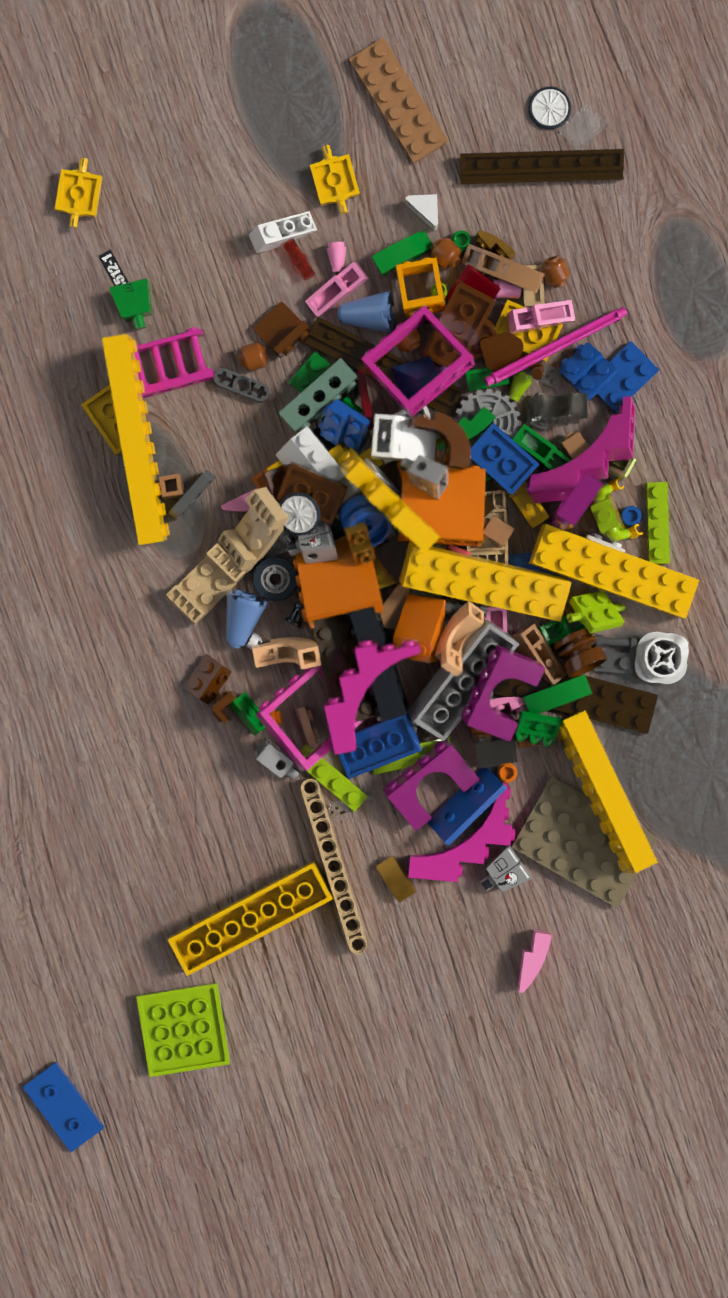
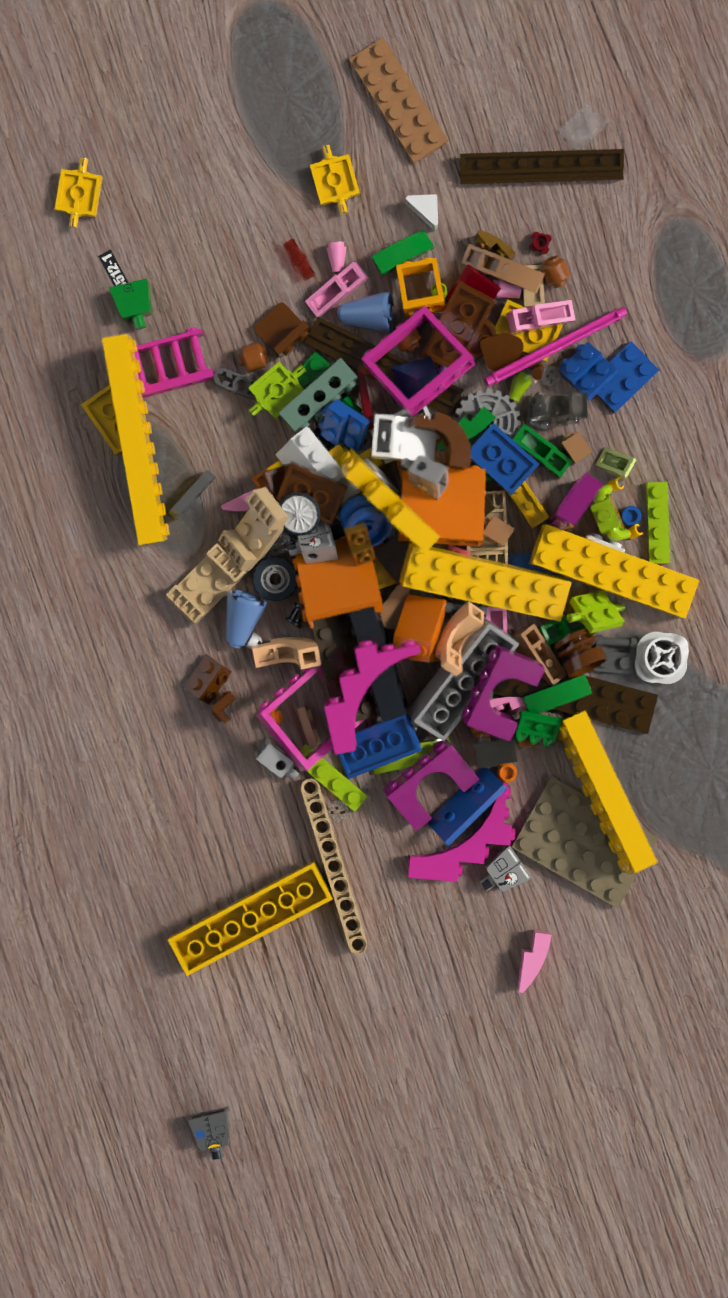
blue plate [23,1061,105,1152] -> none
lime plate [136,982,231,1077] -> none
medium nougat brick [159,474,185,499] -> none
green plate [229,692,265,736] -> none
white slope [249,211,317,253] -> none
pearl gold slope [376,856,417,903] -> none
dark orange head [431,238,461,269] -> none
green plate [451,230,472,251] -> none
green plate [465,367,509,392] -> none
dark pink arch [527,396,636,503] -> none
white wheel [528,86,571,130] -> none
none -> dark grey torso [188,1107,230,1160]
none -> lime plate [248,362,306,420]
none -> dark red plate [529,232,552,254]

